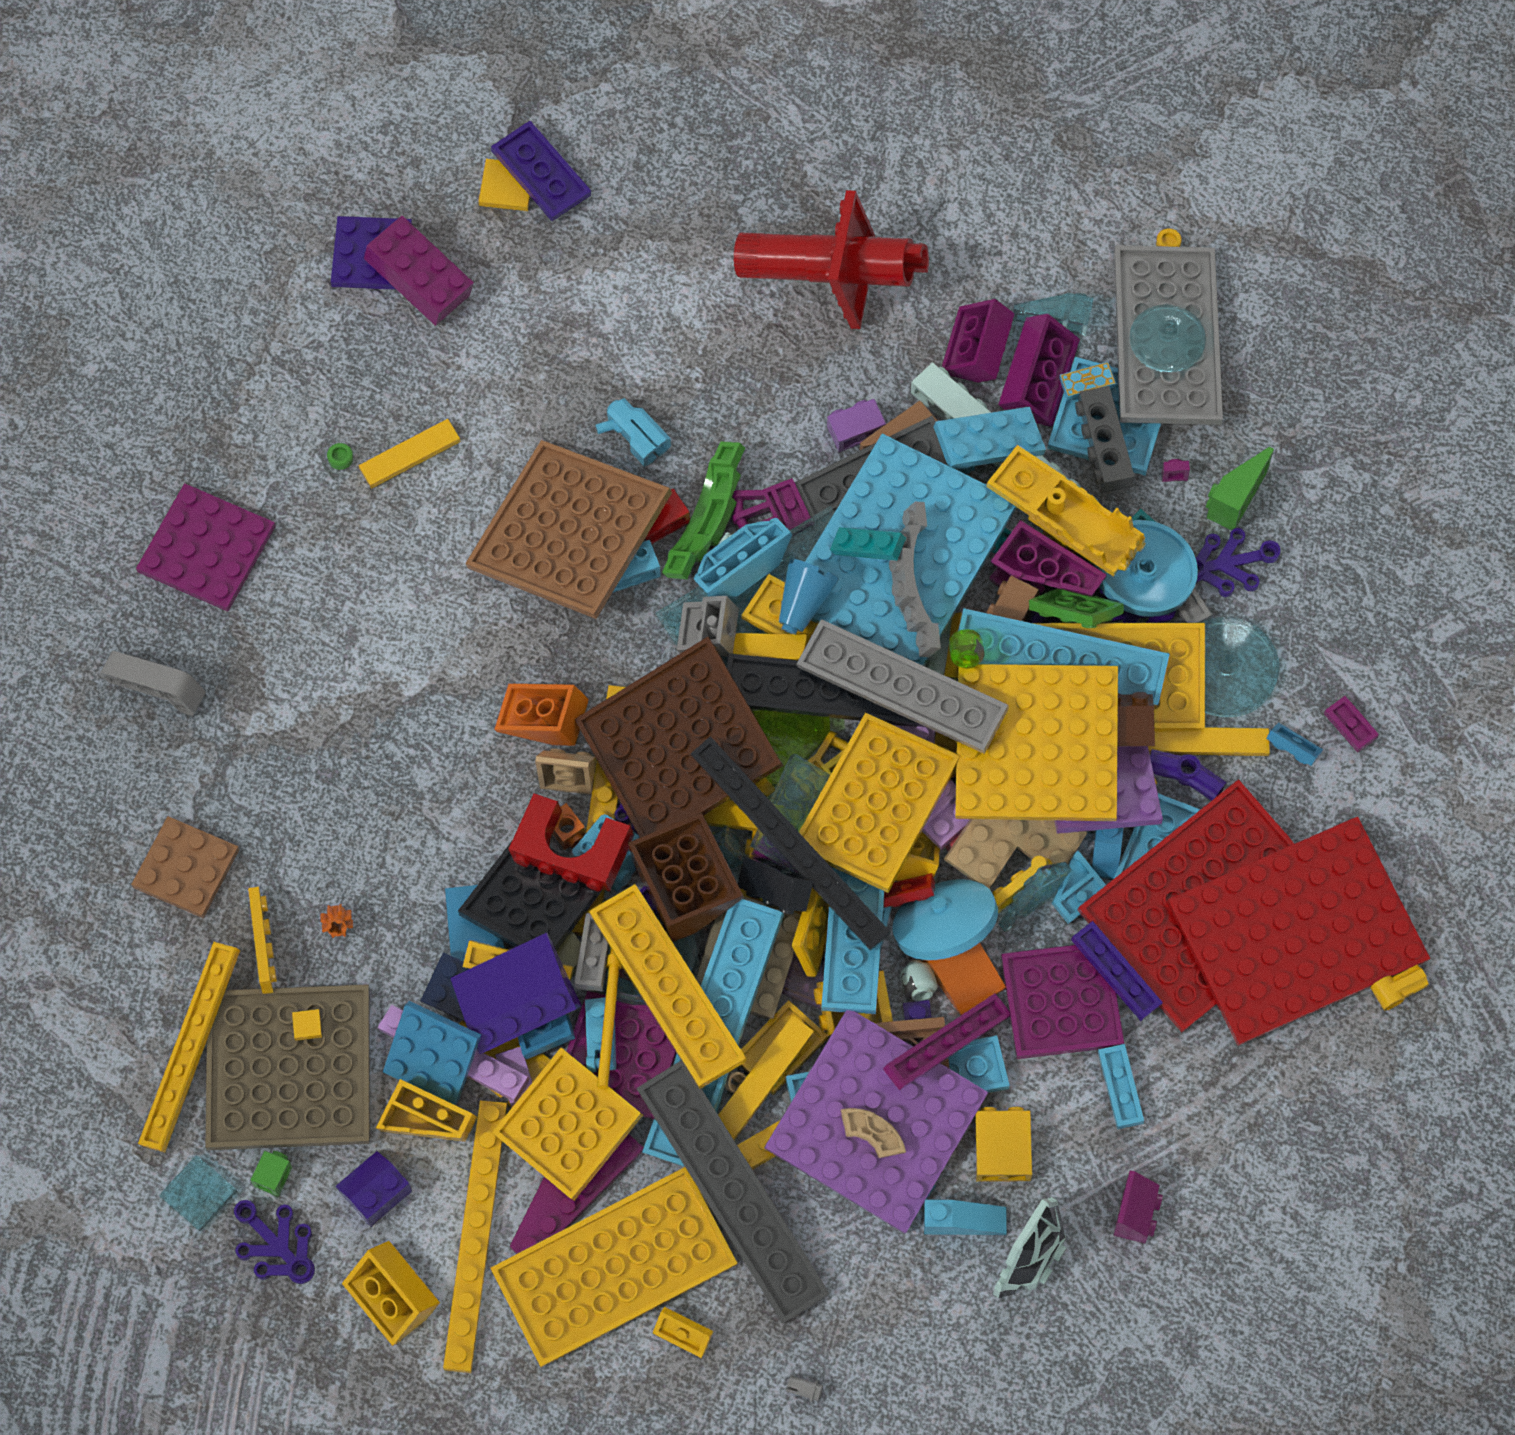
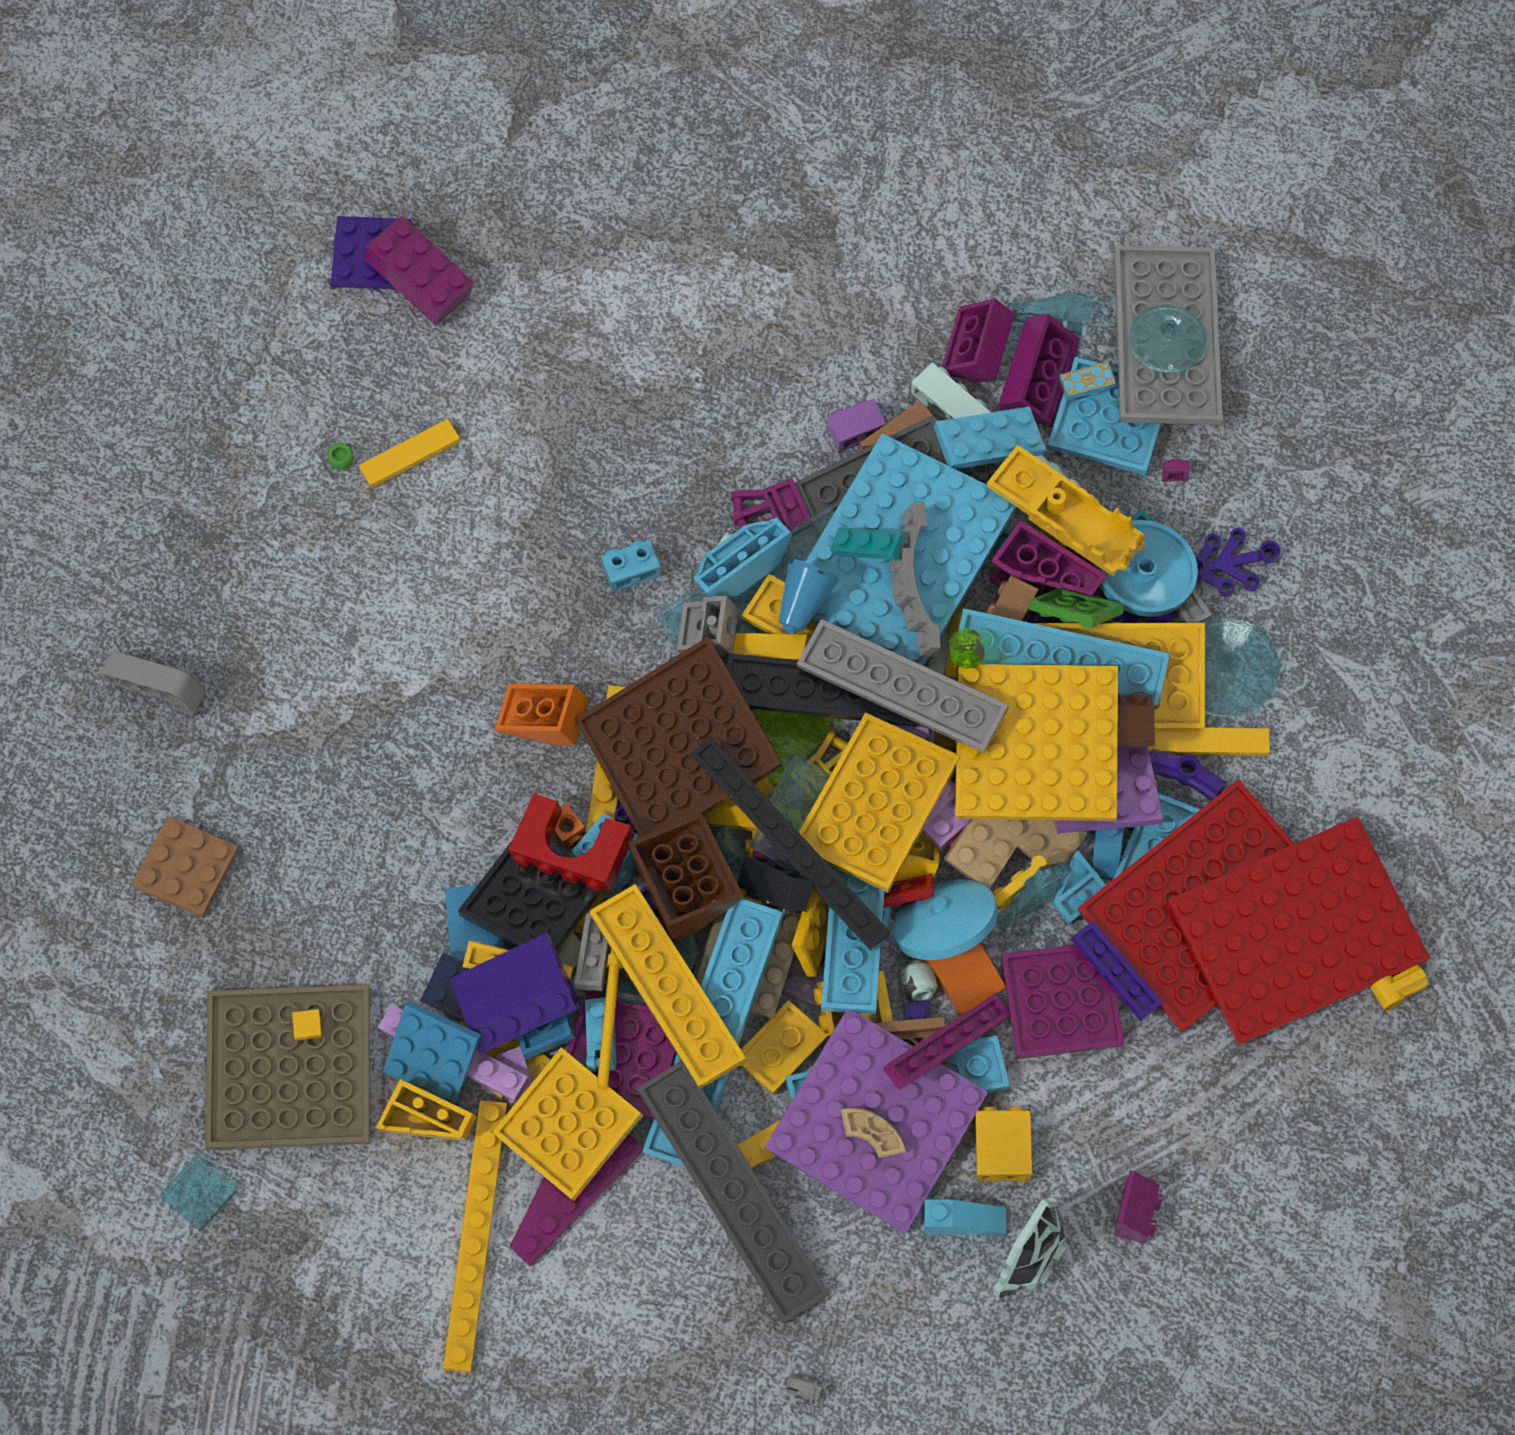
magenta plate [136,483,276,612] -> none
yellow tile [138,942,240,1153] -> none
dark purple plant [234,1200,315,1284] -> none
yellow plate [248,886,277,994] -> none
bright green brick [250,1151,292,1197] -> none
orange gear [320,904,353,938] -> none
dark purple slope [335,1151,412,1227] -> none
yellow slope [342,1241,440,1346] -> none
medium nougat plate [465,440,672,619] -> none
yellow tile [478,159,530,211] -> none
yellow plate [490,1167,738,1368] -> none
dark purple plate [491,121,591,221] -> none
tan slope [535,749,596,795] -> none
medium azure piece [595,398,671,467] -> none
red slope [644,488,690,544] -> none
yellow plate [653,1307,714,1358] -> none
bright green piece [662,441,745,580] -> none
yellow tile [718,1015,815,1141] -> none
tan hinge [724,1071,746,1093] -> none
red piece [733,190,929,329] -> none
dark grey brick [1075,386,1135,493] -> none
medium azure plate [1098,1044,1144,1129] -> none
yellow tile [1156,228,1182,247] -> none
bright green slope [1206,447,1274,530] -> none
dark azure plate [1266,722,1323,766] -> none
magenta plate [1324,696,1379,753] -> none

